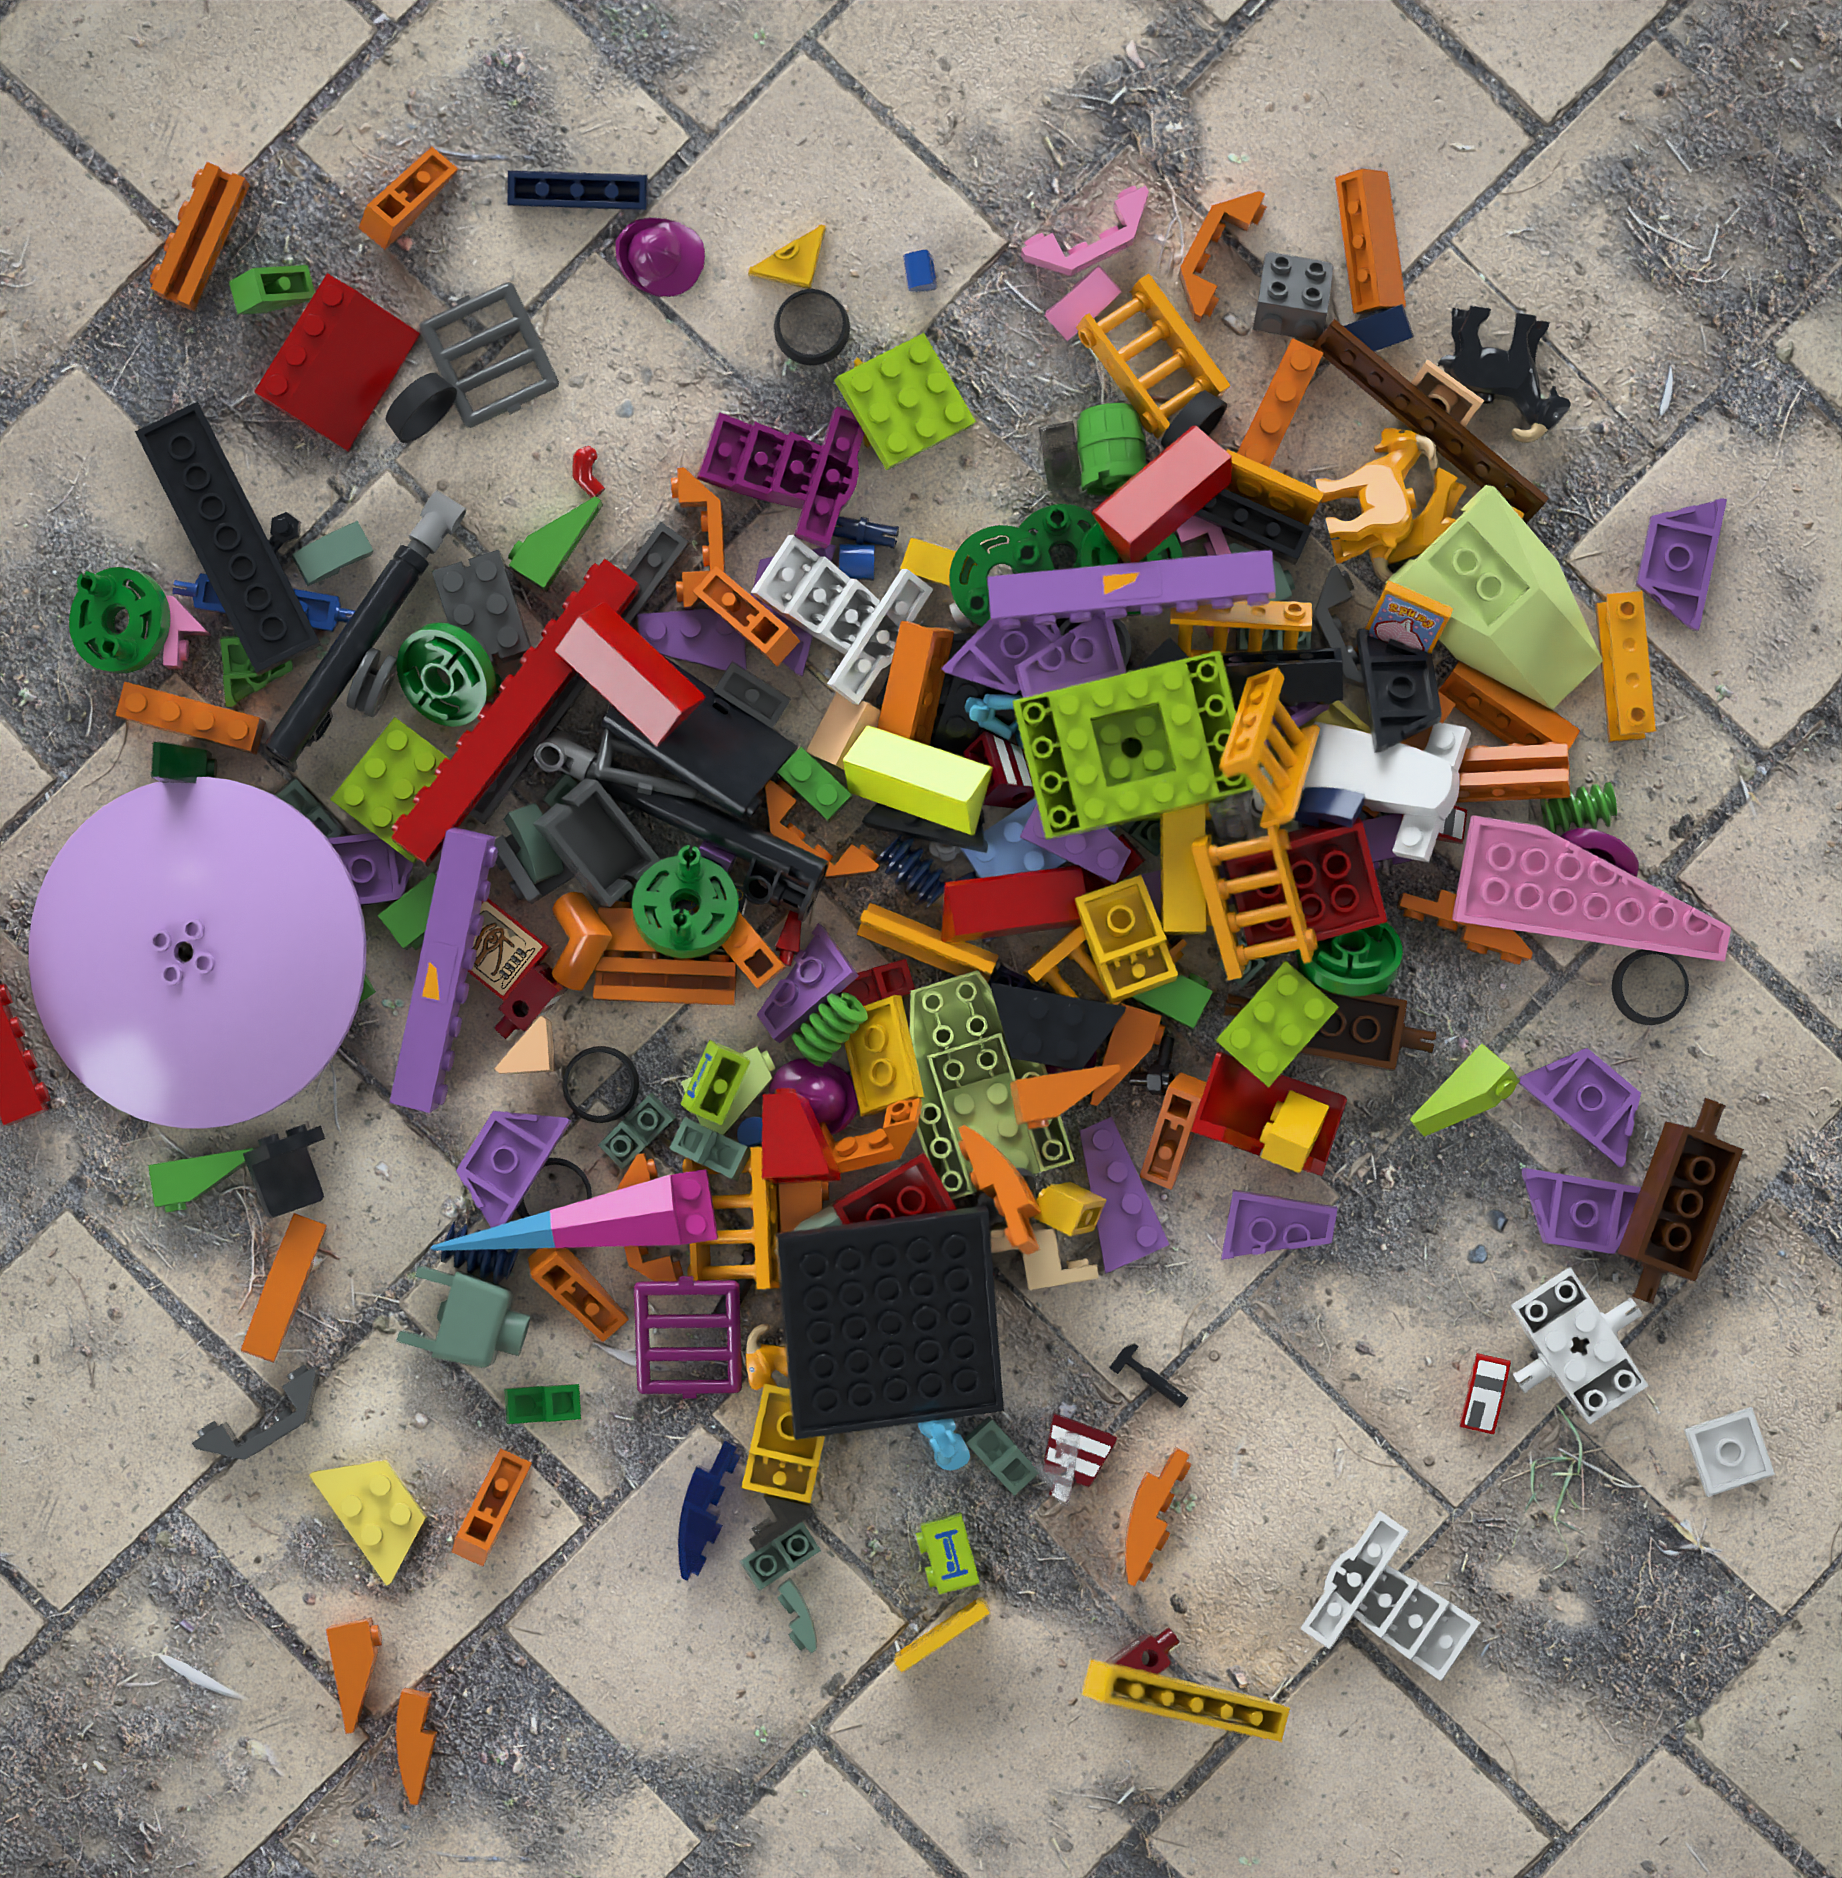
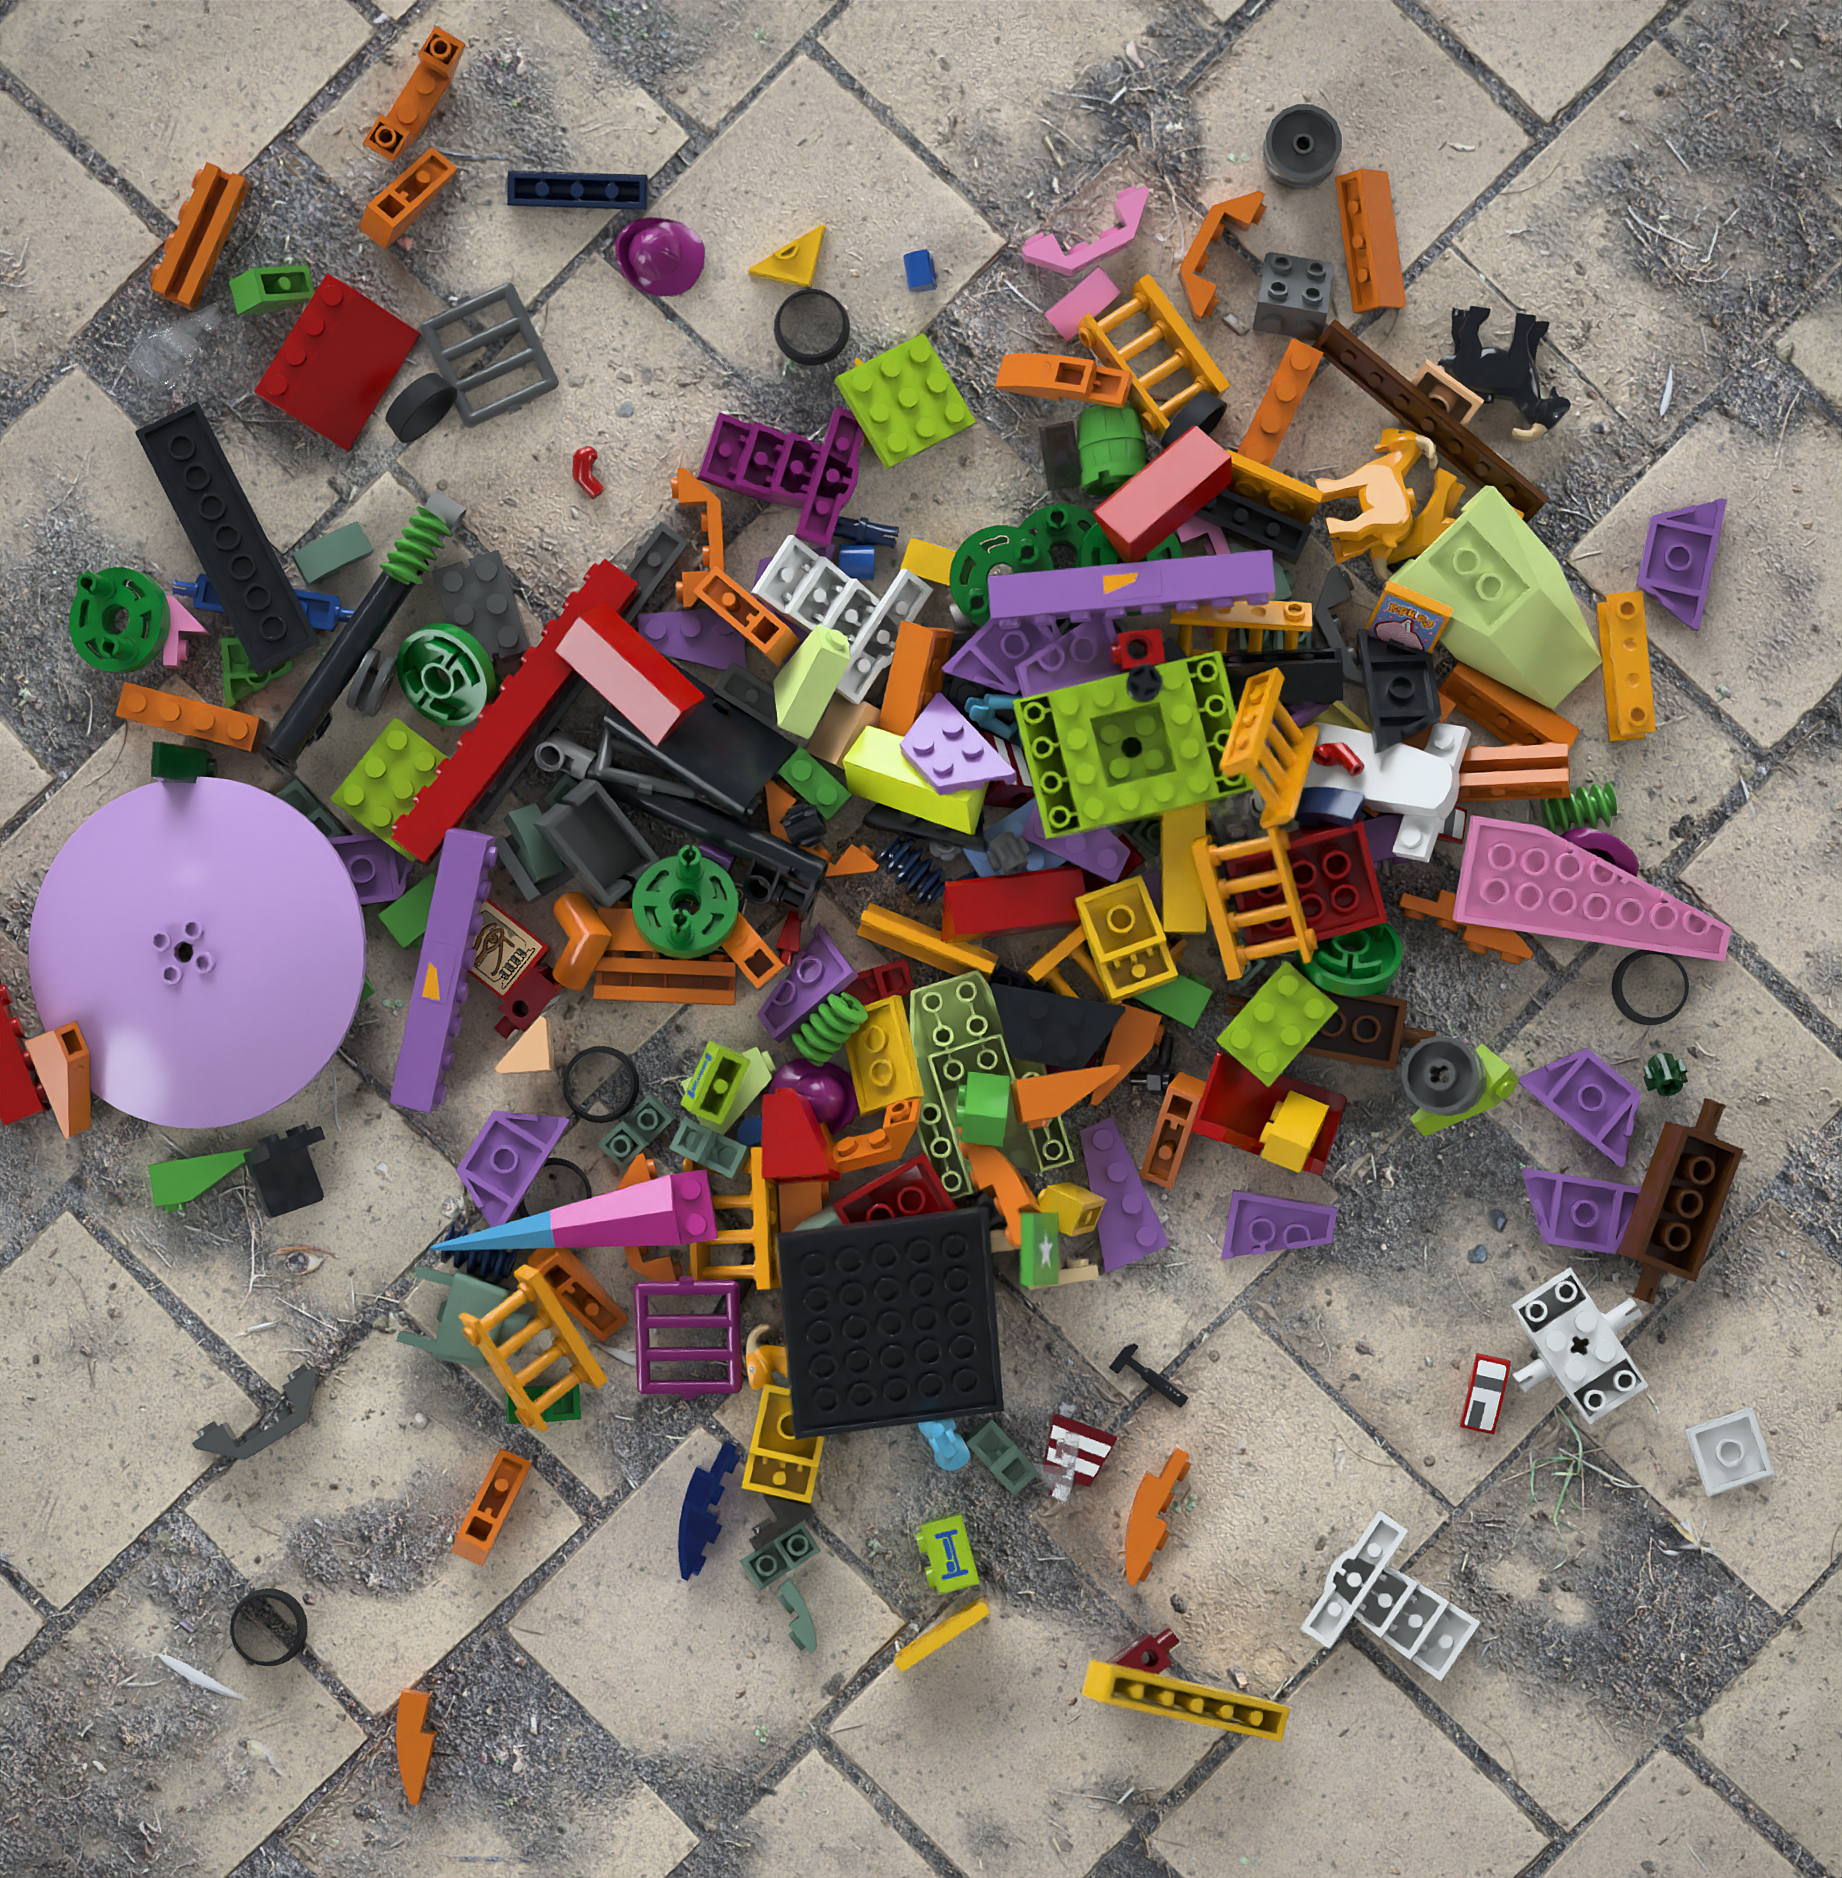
orange slope [241,1213,327,1363] -> none
black piece [268,512,301,555] -> none
light yellow wing [309,1460,427,1586] -> none
orange slope [326,1617,382,1734] -> none
bright green slope [508,497,603,592] -> none
dark blue slope [1343,304,1414,352] -> none
none -> orange slope [24,1021,91,1139]
none -> clear slope [123,303,225,393]
none -> black tyre [230,1588,308,1666]
none -> orange slope [362,25,466,163]
none -> bright green piece [380,506,452,584]
none -> light orange fence [458,1265,608,1433]
none -> yellowish green slope [773,624,851,739]
none -> black gear [782,802,828,848]
none -> wing [899,692,1017,795]
none -> bright green brick [955,1072,1010,1147]
none -> dark grey gear [986,831,1031,875]
none -> orange slope [994,353,1133,409]
none -> bright green tile [1021,1212,1058,1286]
none -> red brick [1110,628,1165,673]
none -> black wheel [1125,664,1162,703]
none -> dark grey wheel [1263,104,1342,190]
none -> red arm [1312,742,1365,776]
none -> dark grey wheel [1401,1036,1487,1116]
none -> dark green gear [1643,1053,1688,1096]

